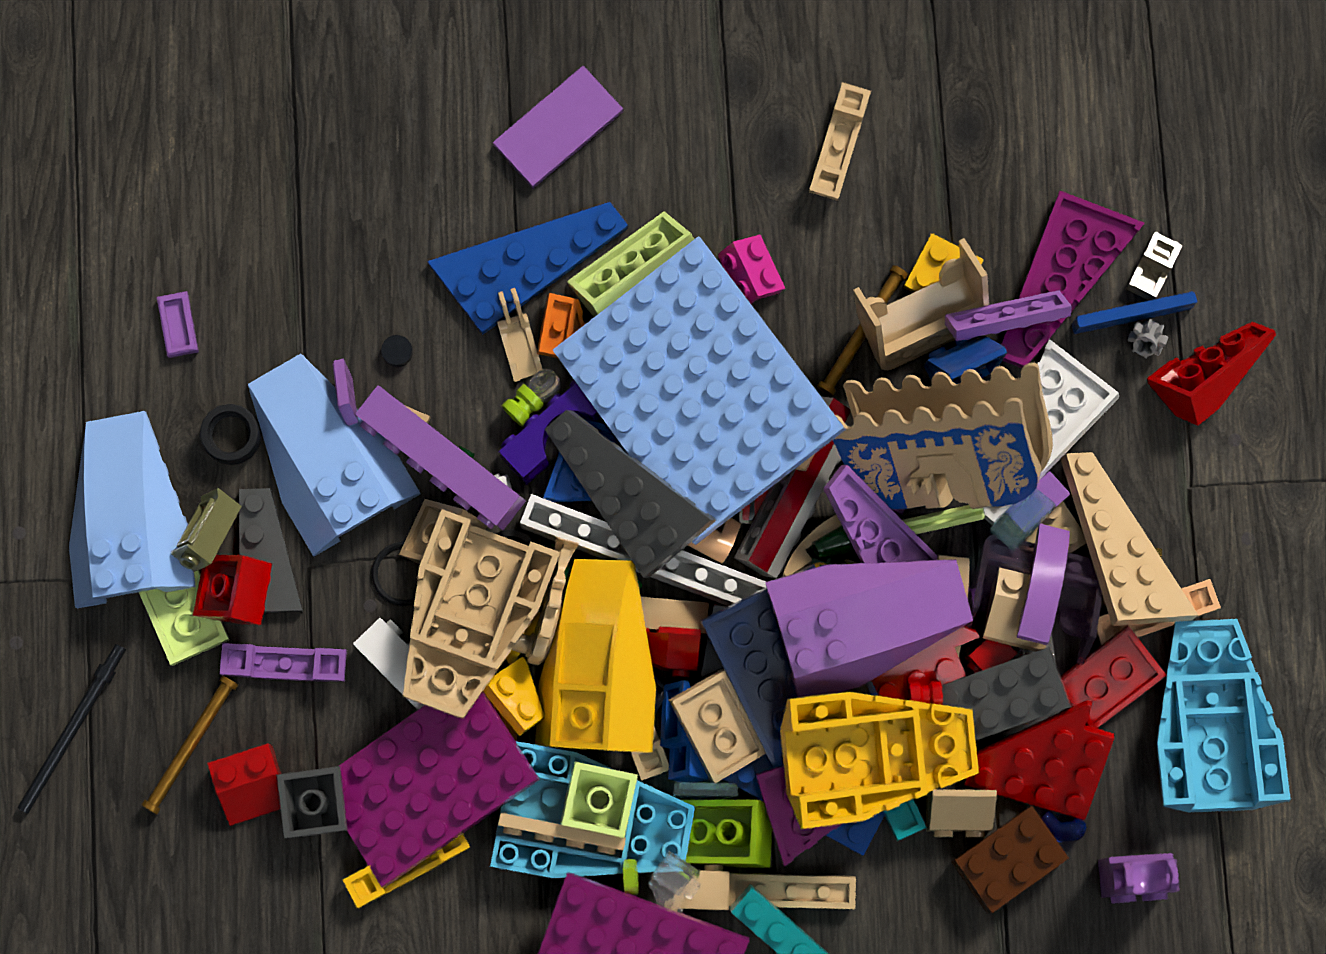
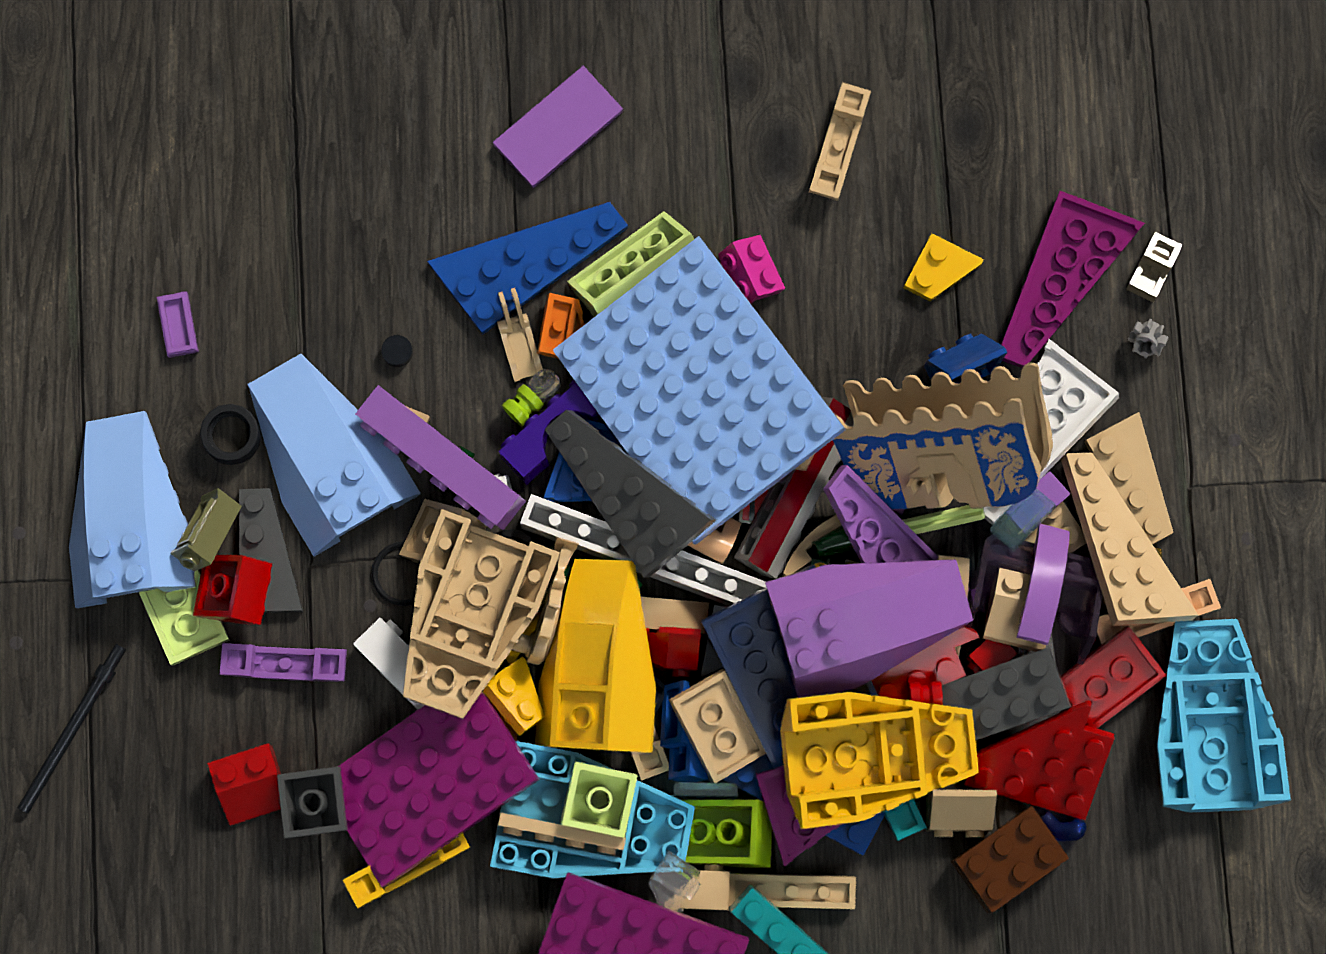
pearl gold bar [141,675,238,814] -> none
medium lavender tile [333,358,358,426] -> none
lime tile [623,859,638,895] -> none
pearl gold bar [817,265,908,396] -> none
tan windscreen [853,238,989,370] -> none
medium lavender plate [945,290,1072,341] -> none
blue tile [1072,291,1197,334] -> none
medium lavender brick [1098,853,1180,903] -> none
red wedge [1147,322,1276,426] -> none
none -> tan wing [1084,412,1174,545]

